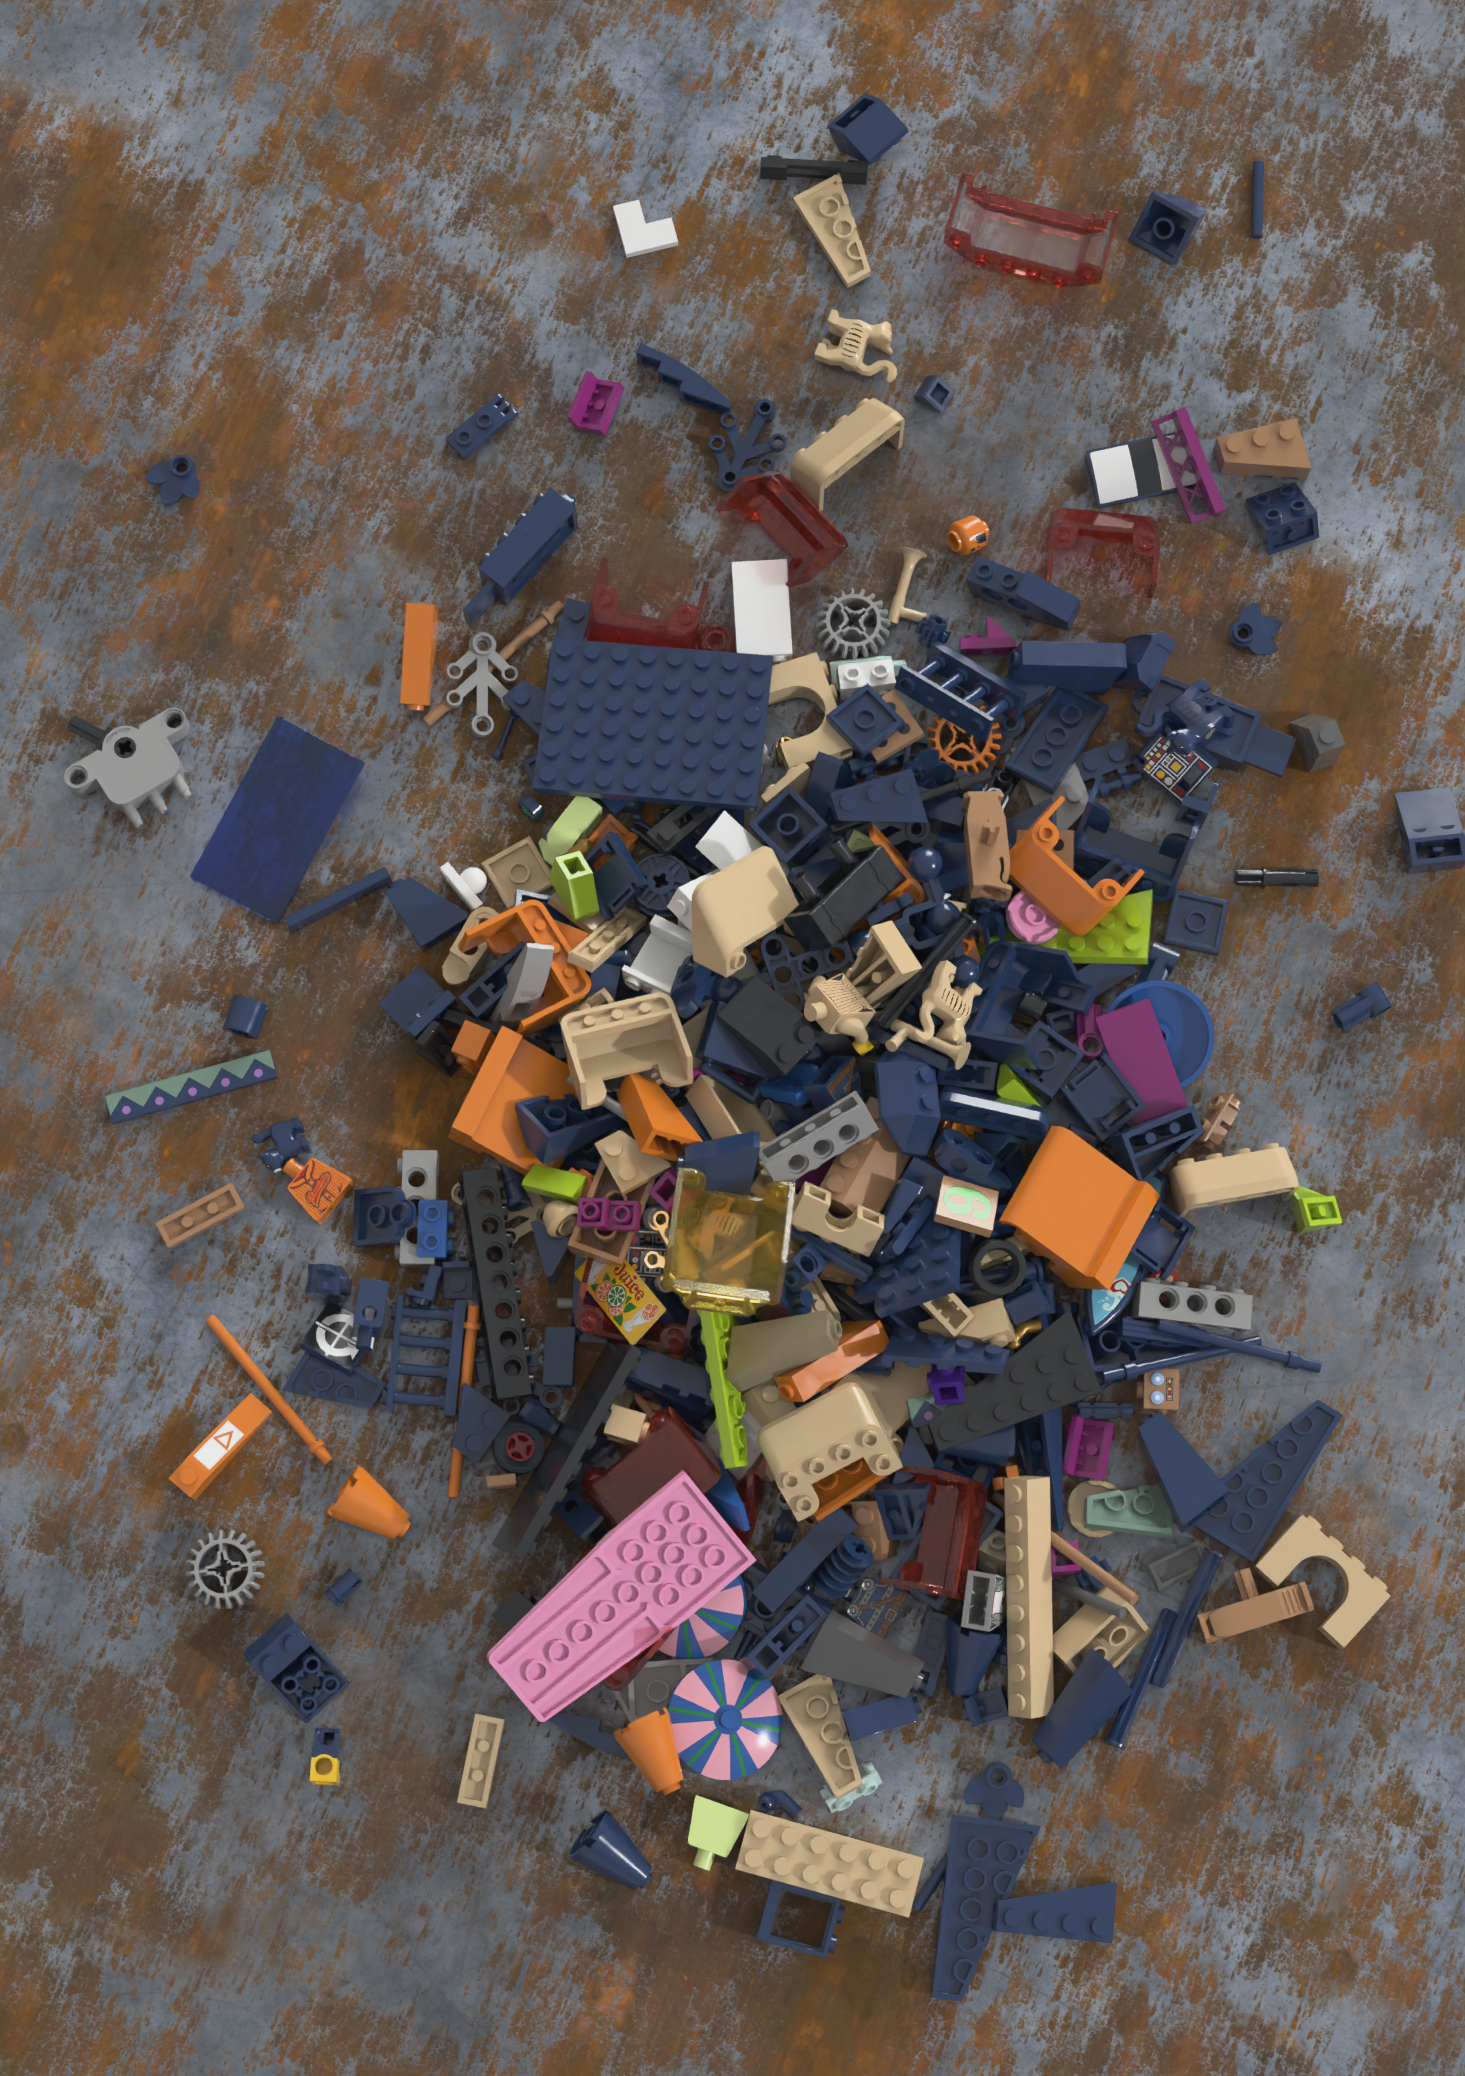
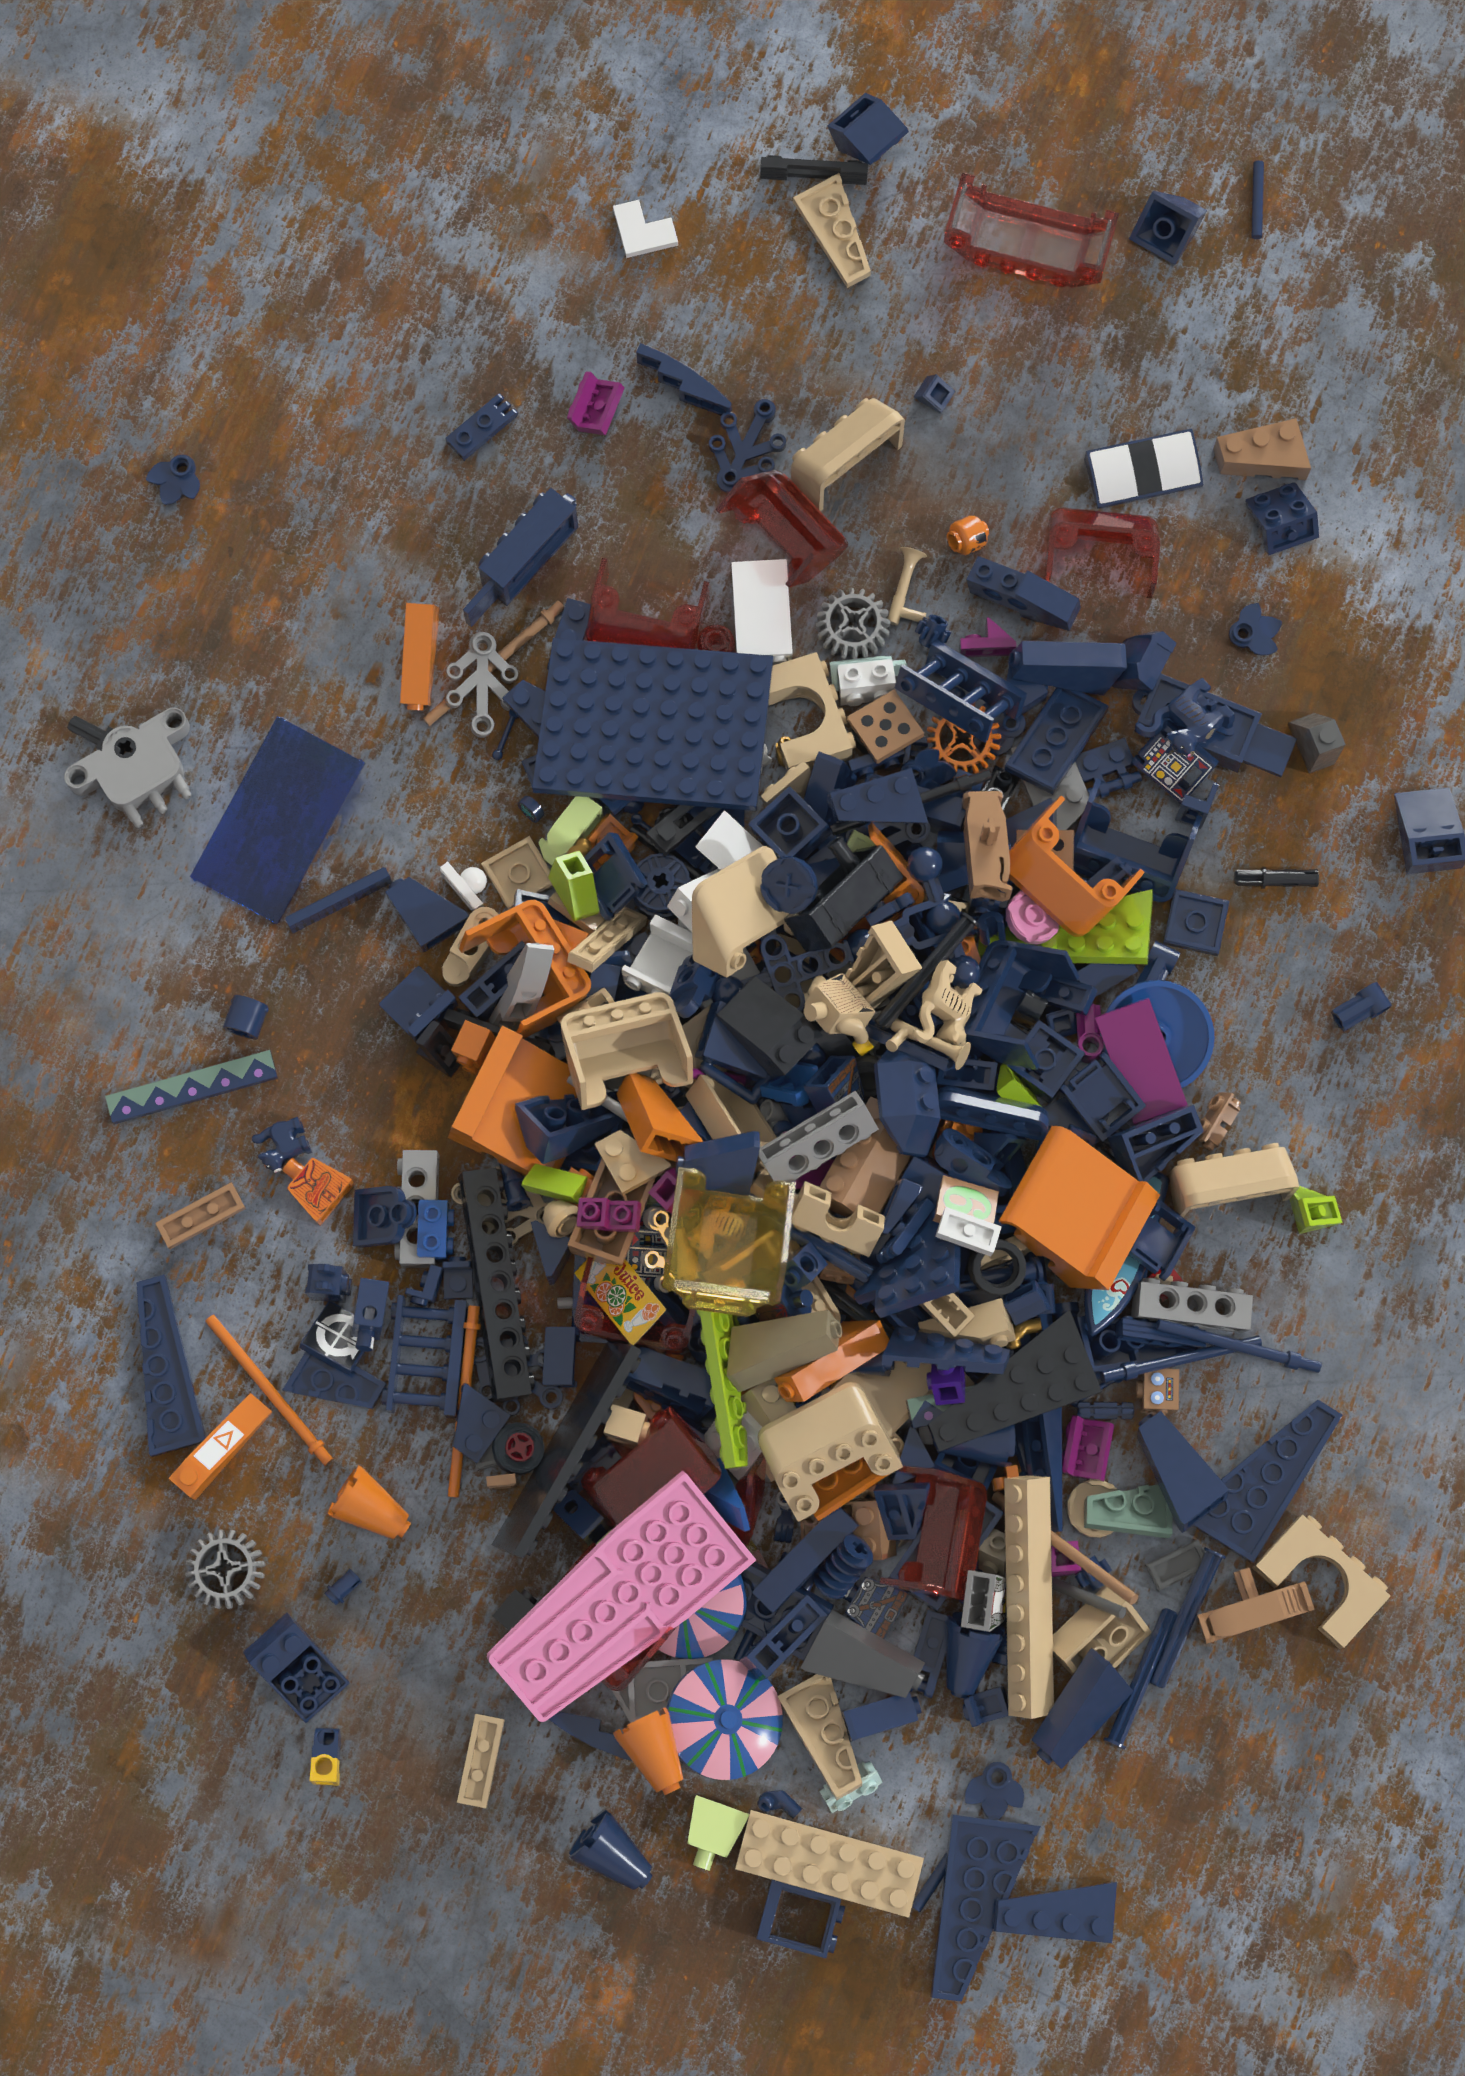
dark blue cone [517,1397,561,1437] -> none
tan animal [814,309,897,383] -> none
dark blue tile [826,683,905,759] -> none
magenta fence [1150,407,1226,524] -> none
none -> dark blue wing [136,1275,206,1457]
none -> dark blue tile [760,856,818,914]
none -> white plate [935,1207,1001,1257]

